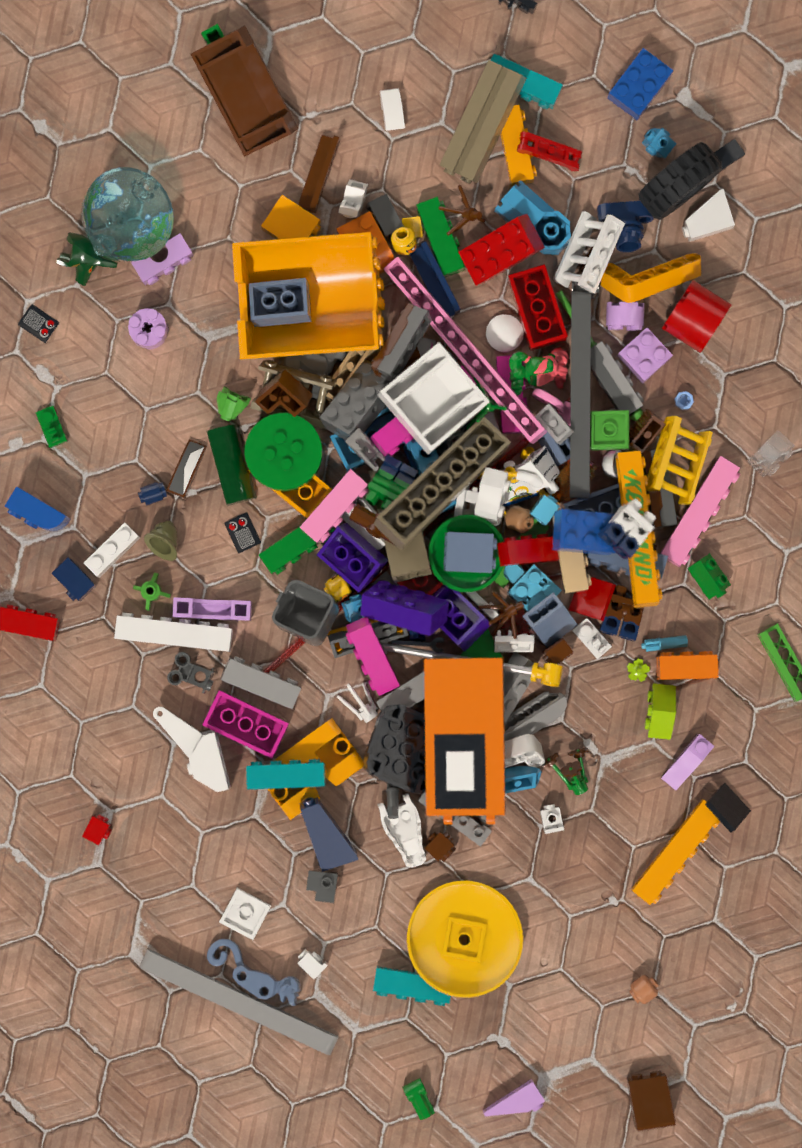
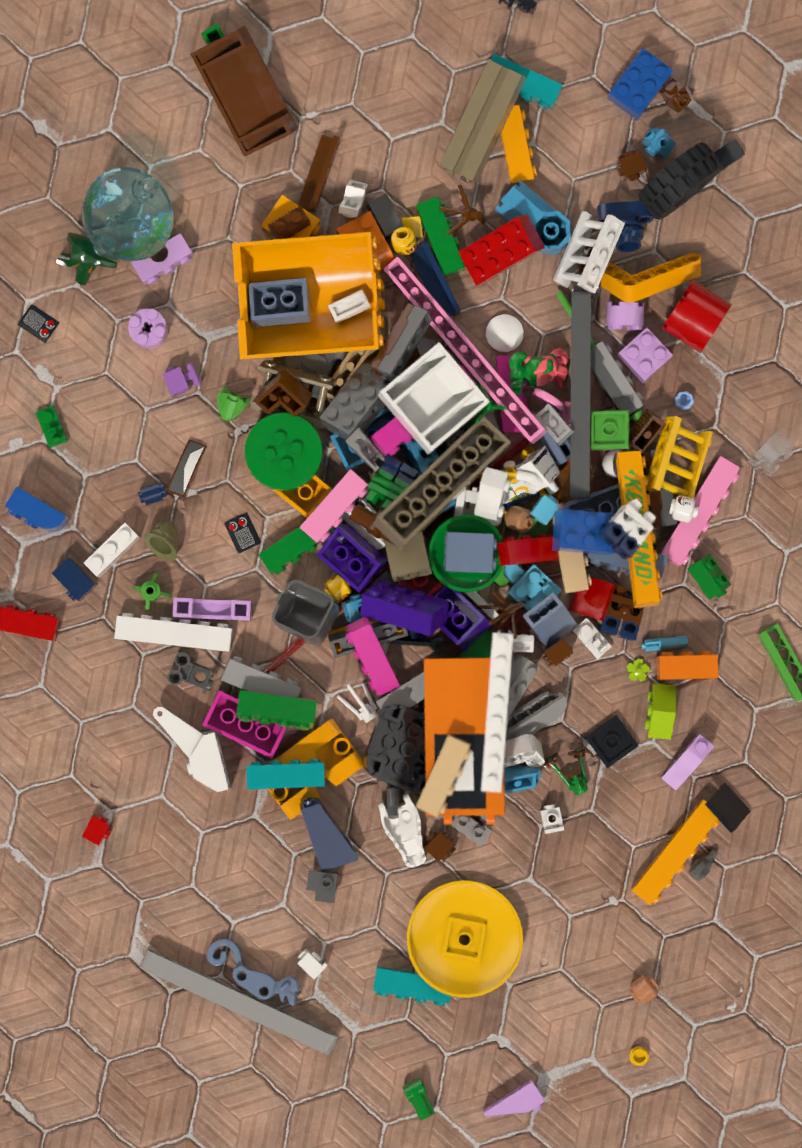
dark green brick [207,424,257,506] -> none
white tile [219,887,271,940] -> none
white slope [380,88,405,131] -> none
piece [381,643,563,687] -> none
red brick [507,264,568,351] -> none
red plate [517,131,582,171] -> none
reddish brown slope [627,1071,676,1131] -> none
white slope [682,189,735,242] -> none
none -> medium lavender brick [162,363,202,397]
none -> green brick [236,690,317,730]
none -> reddish brown brick [268,205,311,240]
none -> white tile [328,289,371,324]
none -> tan brick [416,734,472,817]
none -> white brick [481,633,514,793]
none -> black tile [585,715,638,769]
none -> reddish brown brick [616,150,647,182]
none -> yellow plate [629,1046,649,1066]
none -> reddish brown brick [659,78,692,113]
none -> white head [669,496,699,523]
none -> dark grey piece [689,849,718,881]

